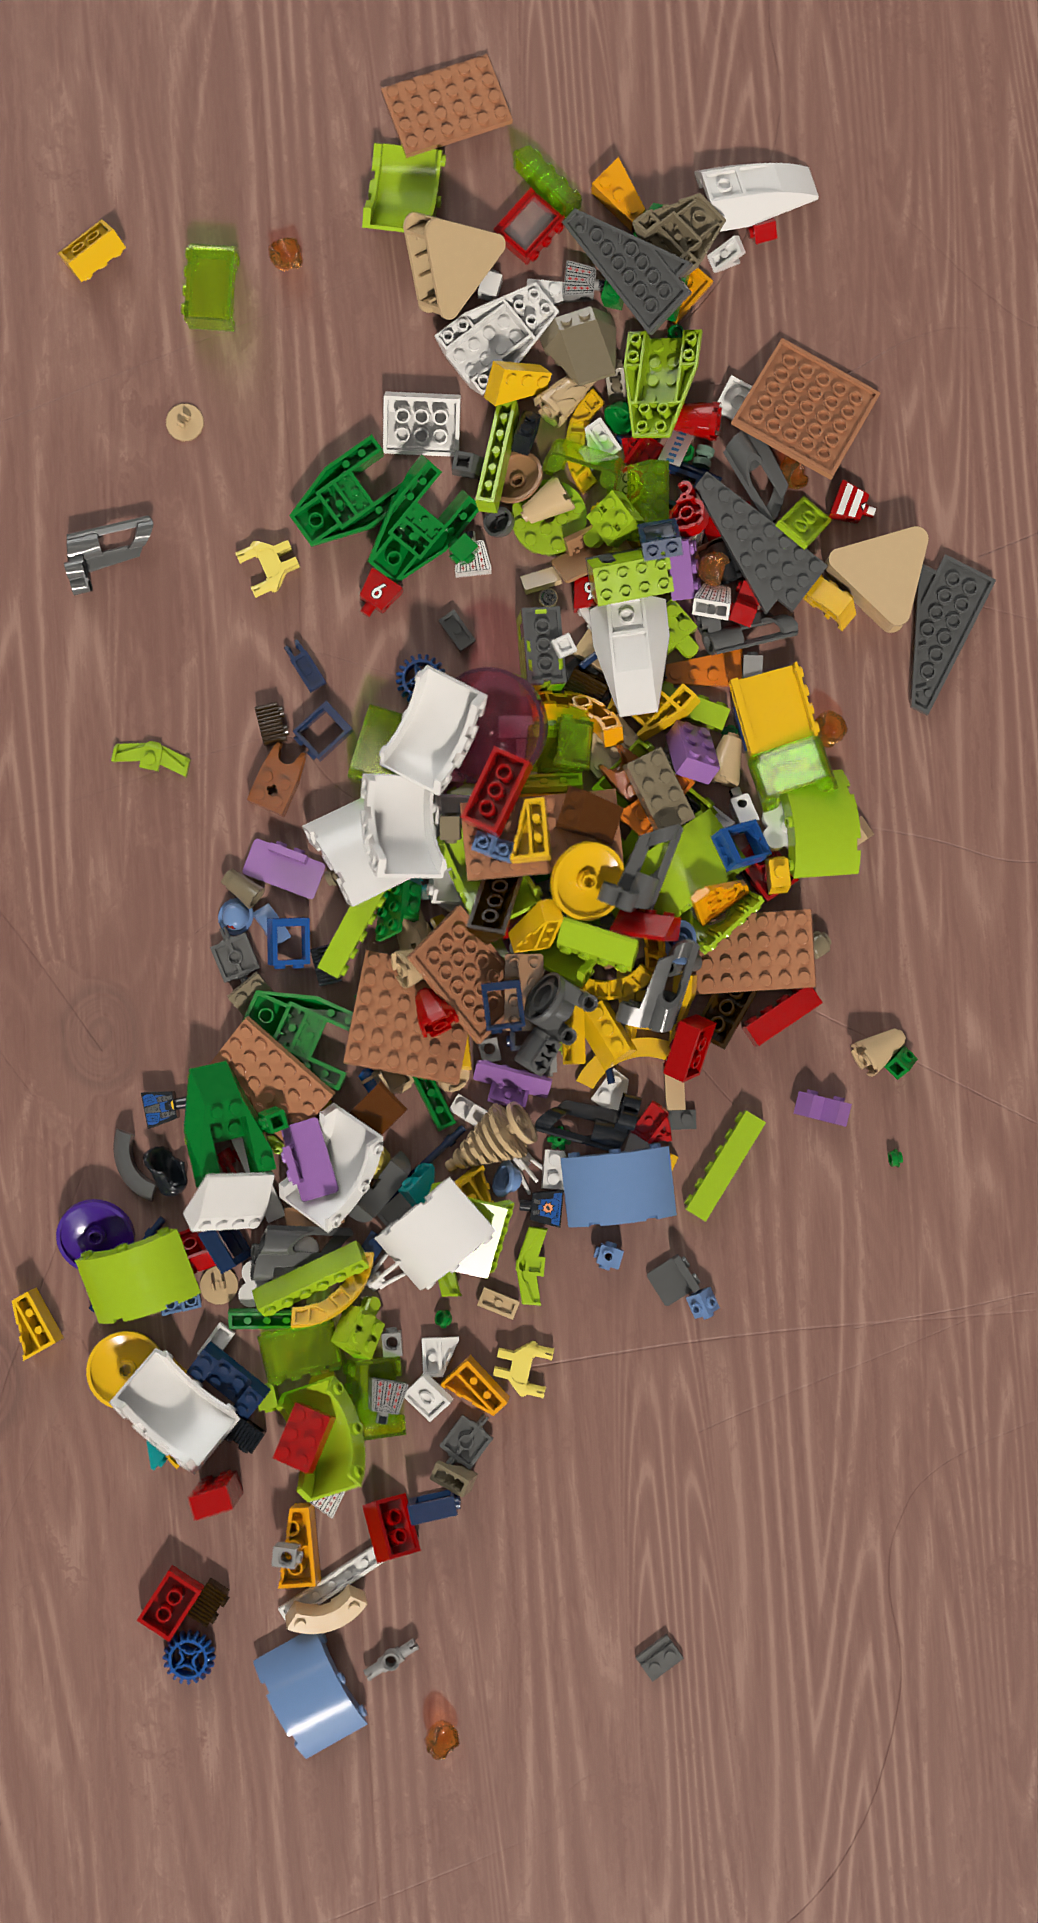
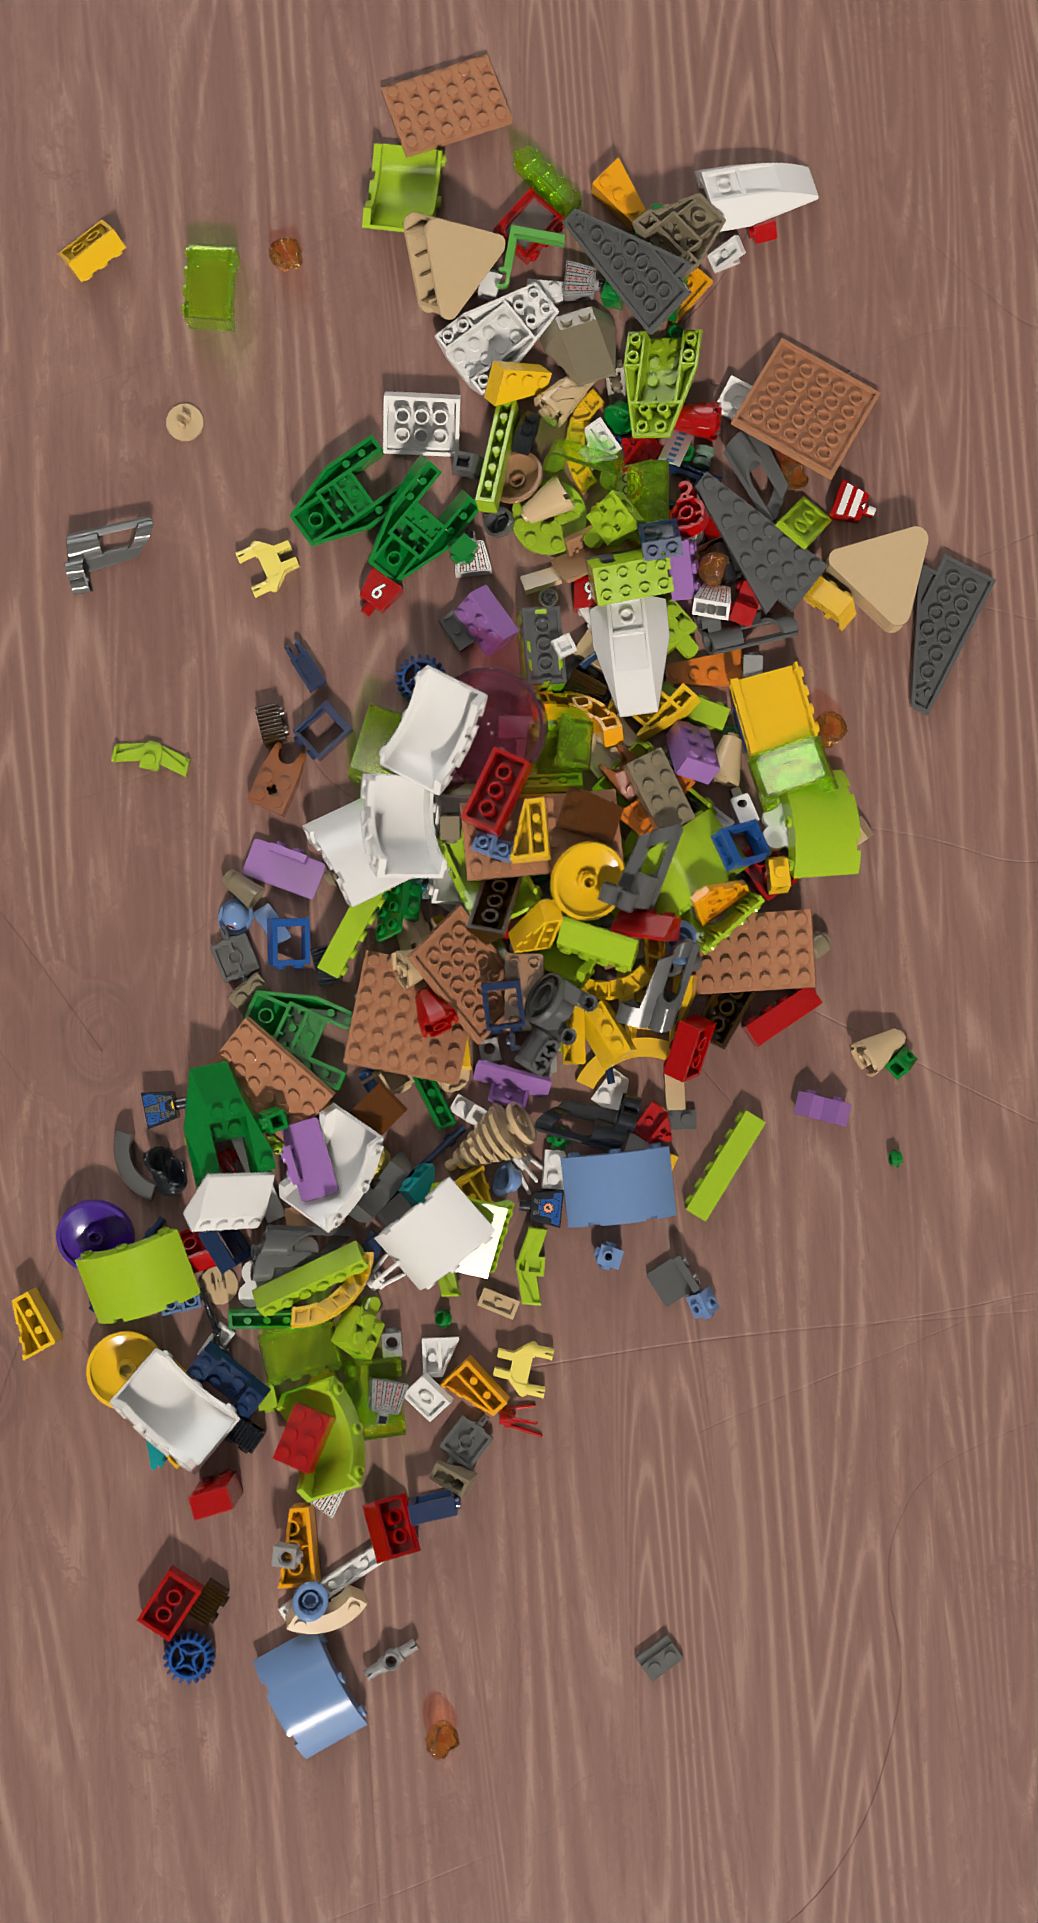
none -> black piece [199,1287,230,1353]
none -> medium blue hat [292,1582,329,1622]
none -> medium lavender brick [454,585,519,658]
none -> bright green hinge [495,225,565,290]
none -> red plant [499,1403,543,1437]

